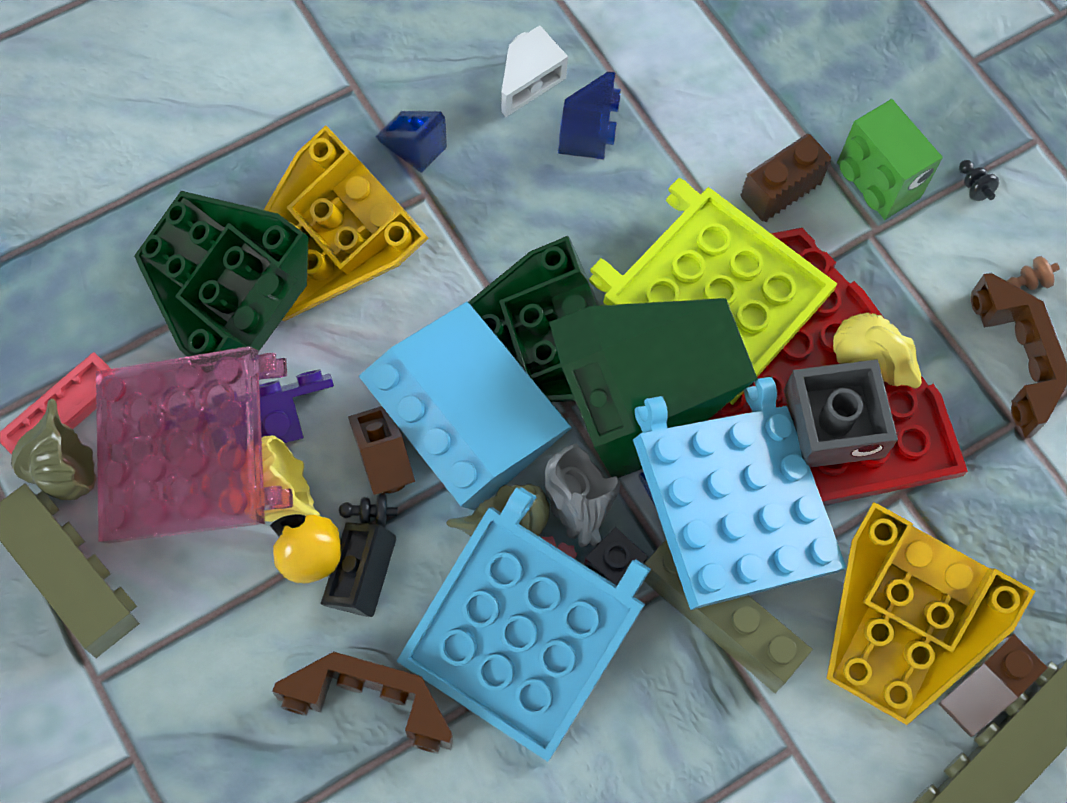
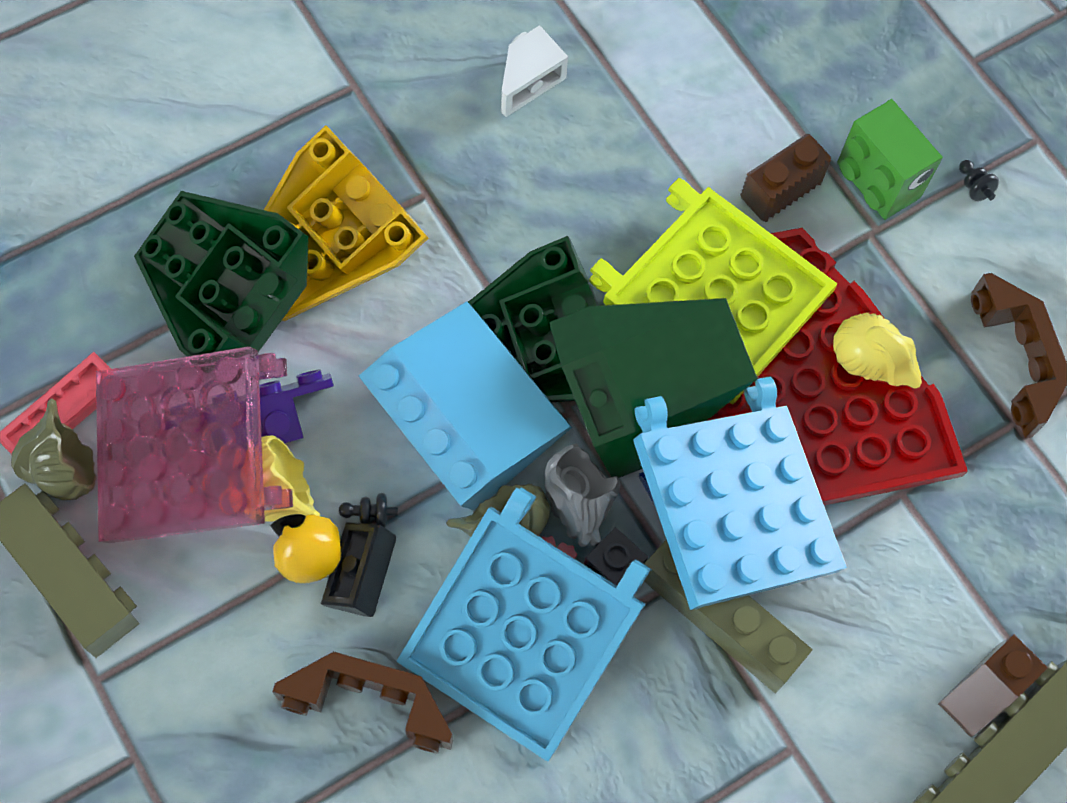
reddish brown slope [348,406,415,495] -> none
clear blue slope [376,111,447,173] -> none
clear blue slope [558,71,621,160] -> none
dark grey brick [784,359,898,468] -> none
yellow wedge [826,502,1036,725] -> none
nougat hair [1007,256,1060,290] -> none

